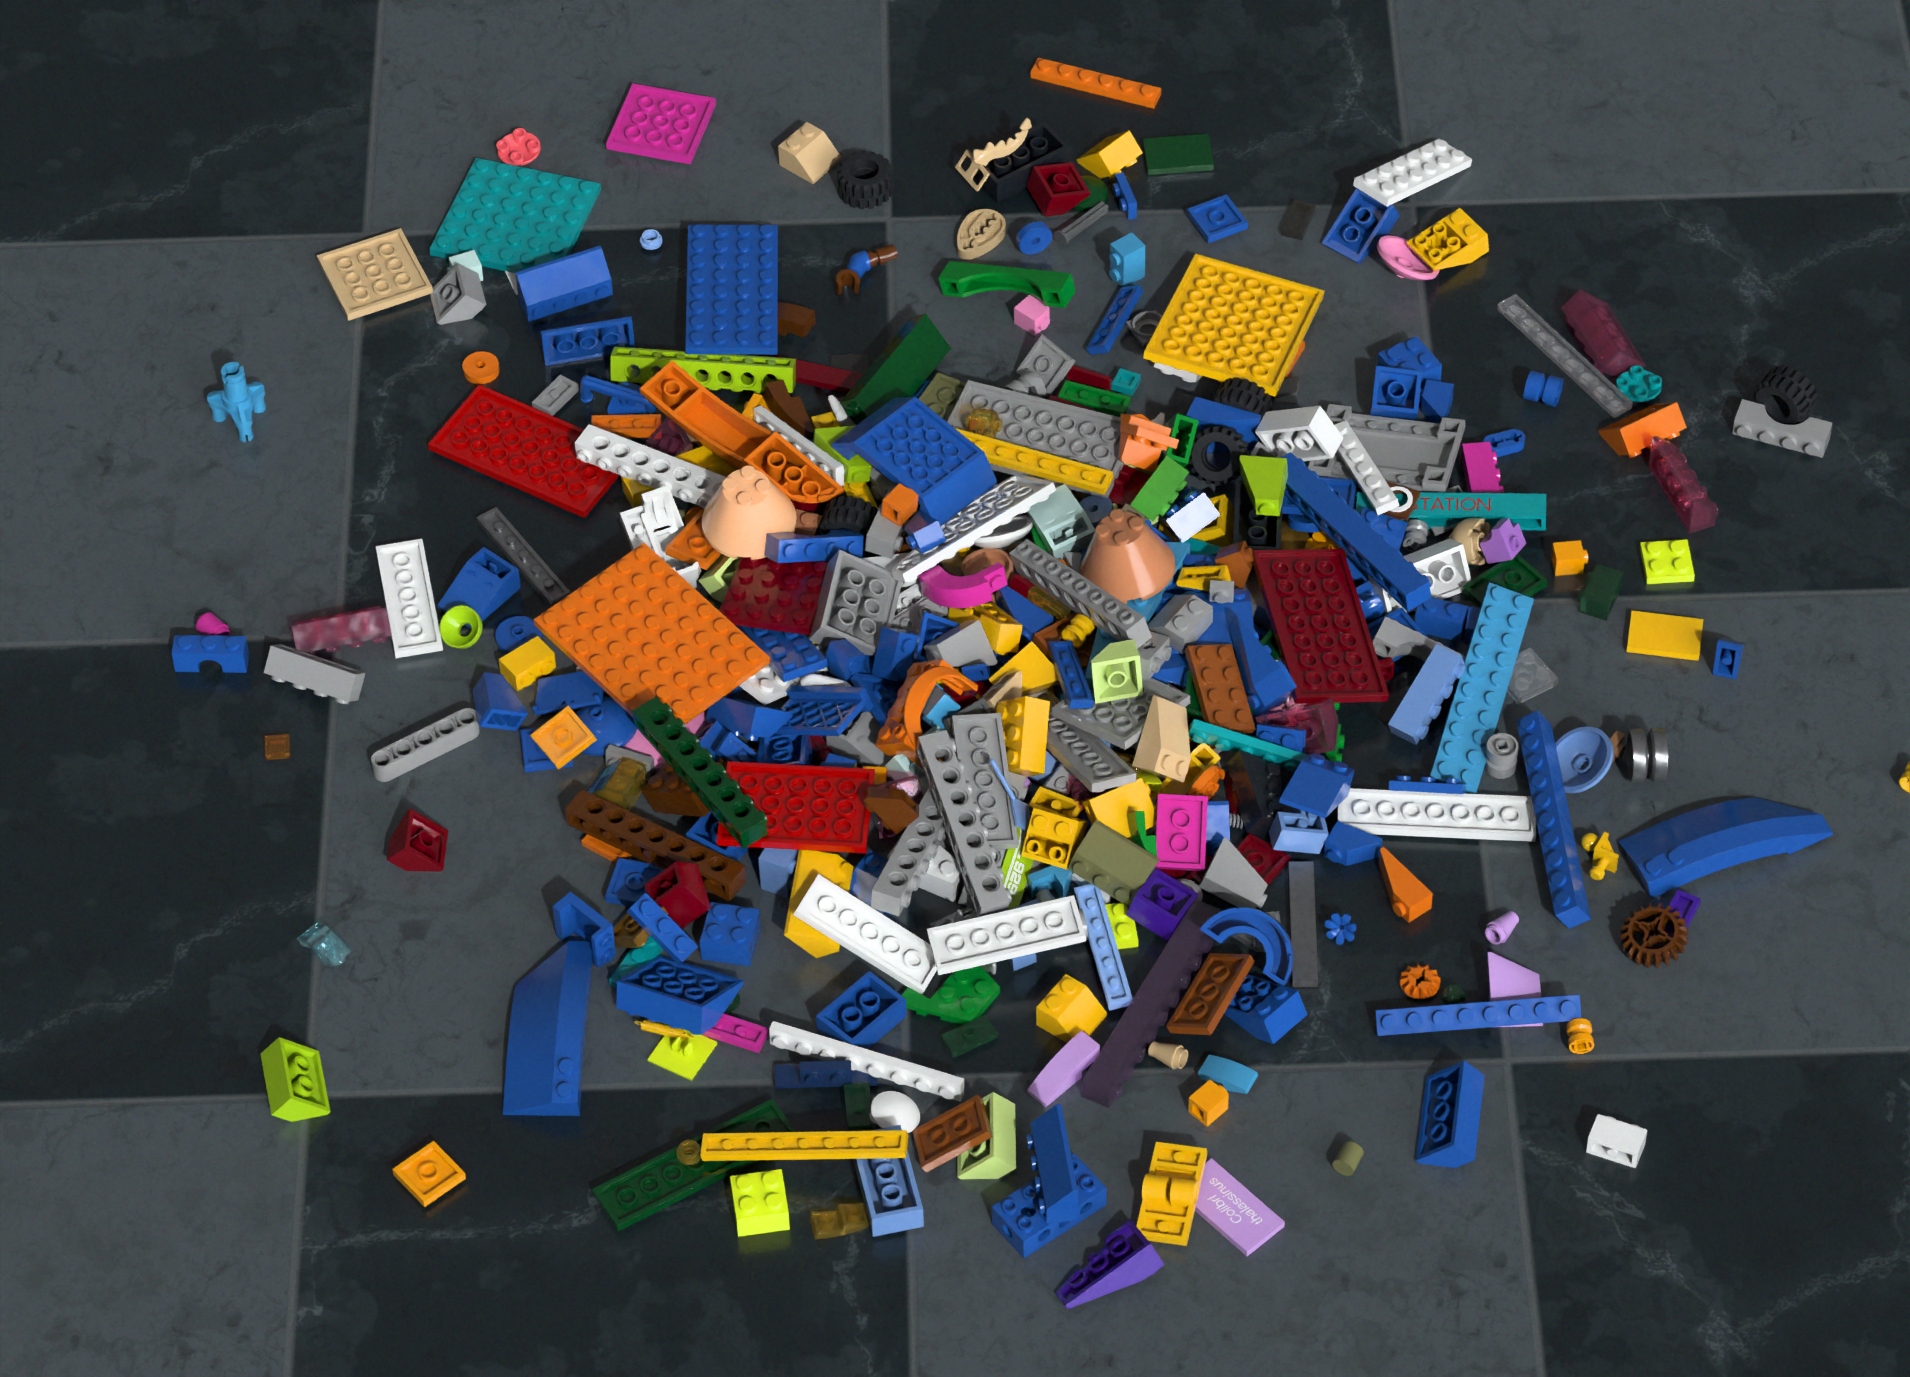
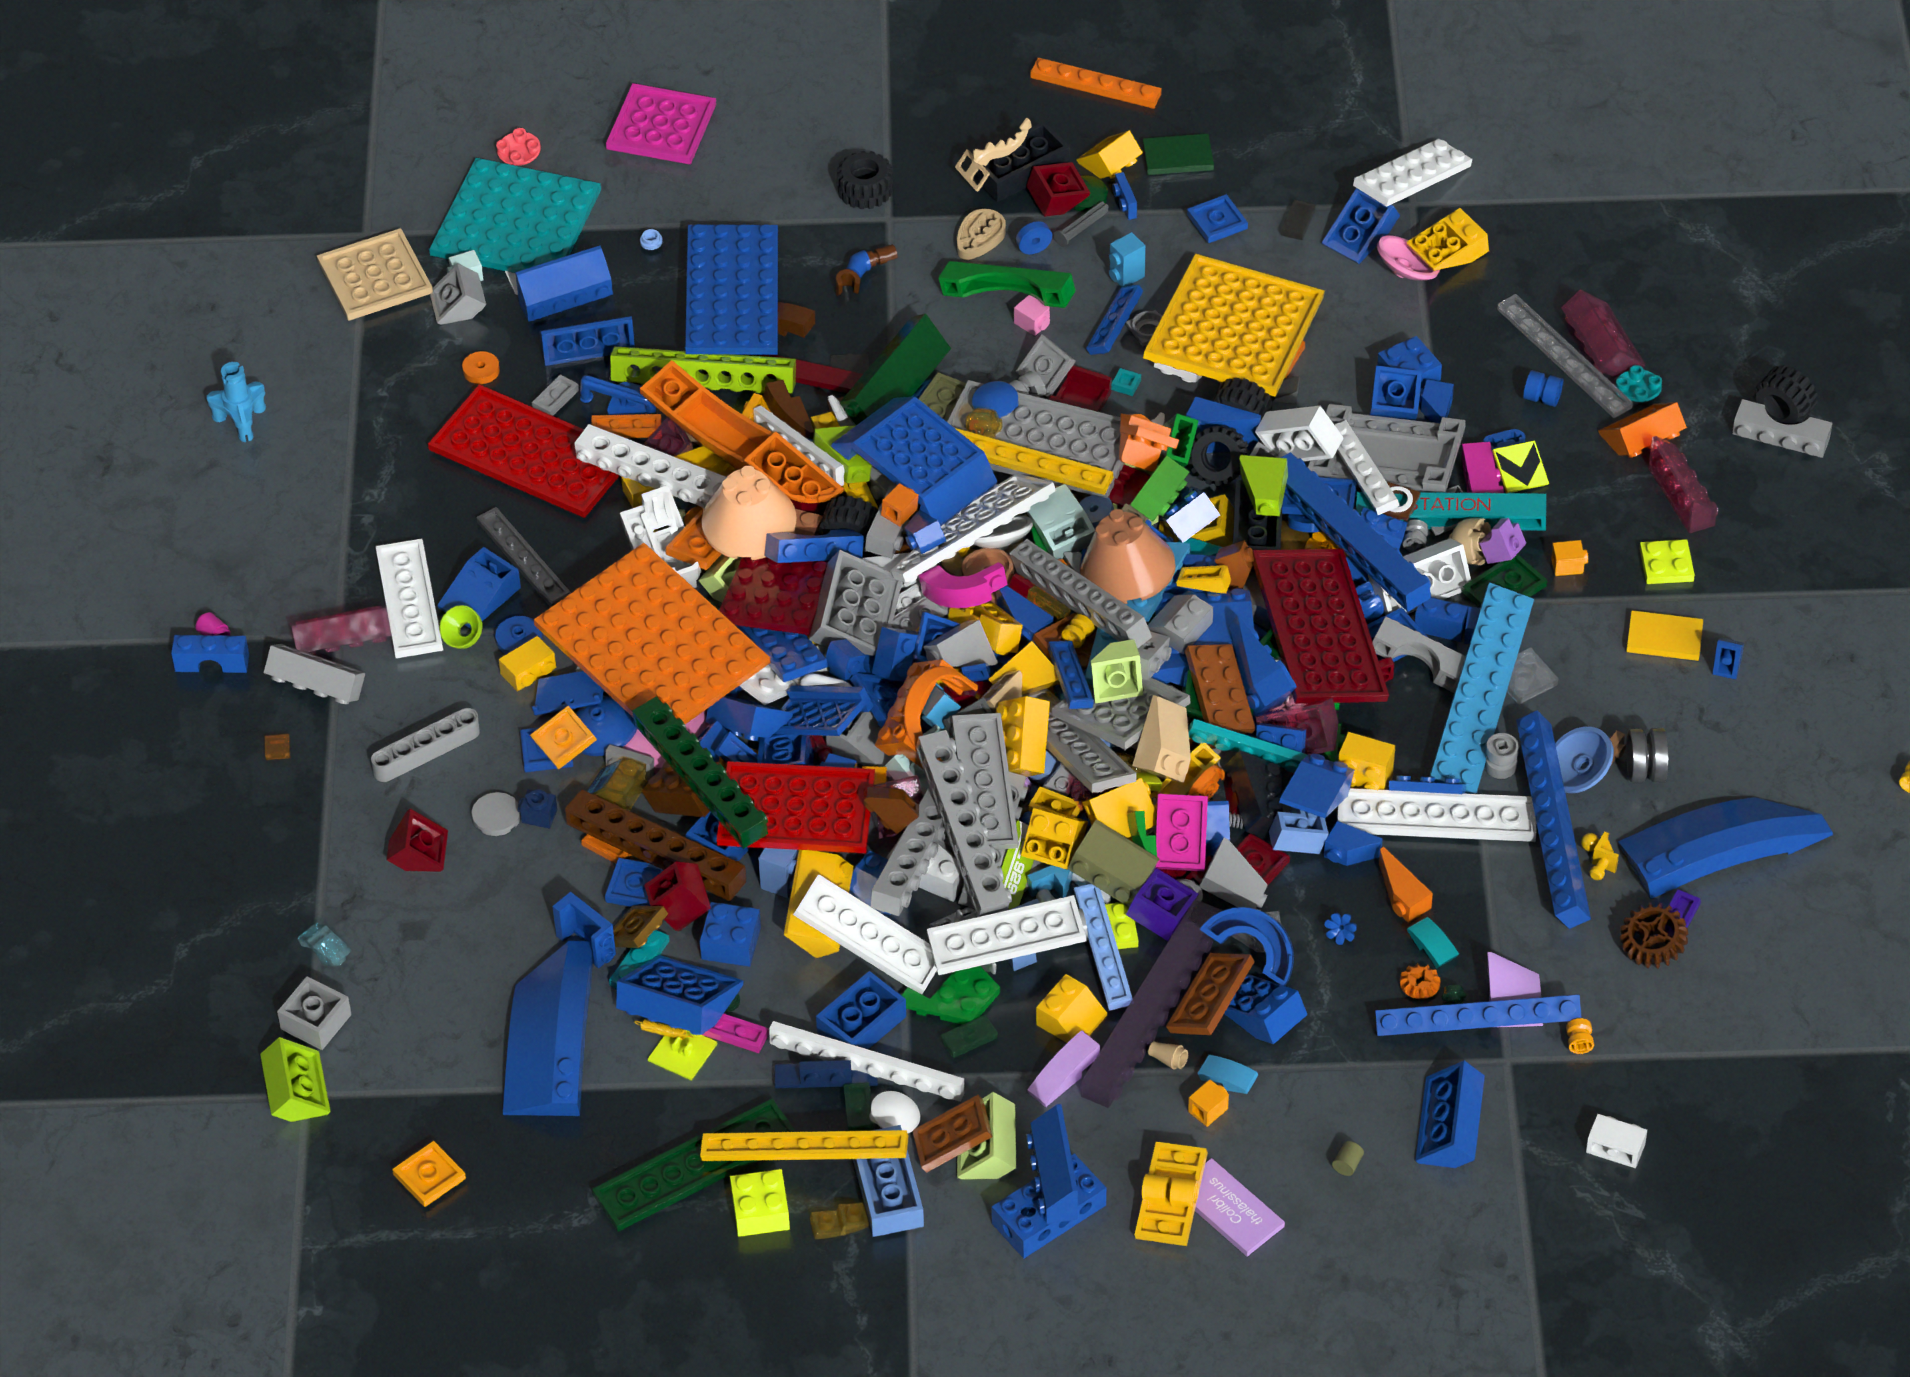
blue slope [473,672,528,731] -> none
blue plate [626,893,698,965] -> none
clear yellow plate [676,1140,701,1165] -> none
tan slope [778,122,841,184] -> none
medium blue piece [990,759,1031,832] -> none
dark purple wedge [1055,1219,1165,1309] -> none
green plate [1058,380,1131,417] -> none
light grey plate [1209,580,1234,603] -> none
flat silver tile [1288,862,1318,987] -> none
medium blue brick [1388,643,1465,745] -> none
lavender cone [1485,911,1519,945] -> none
clear green brick [1577,564,1624,621] -> none
none -> light grey brick [277,976,351,1050]
none -> light grey tile [471,792,521,836]
none -> dark blue brick [518,789,558,829]
none -> blue dish [972,381,1019,422]
none -> yellow brick [1338,732,1395,791]
none -> teal slope [1407,917,1459,968]
none -> neon yellow piece [1492,441,1549,493]

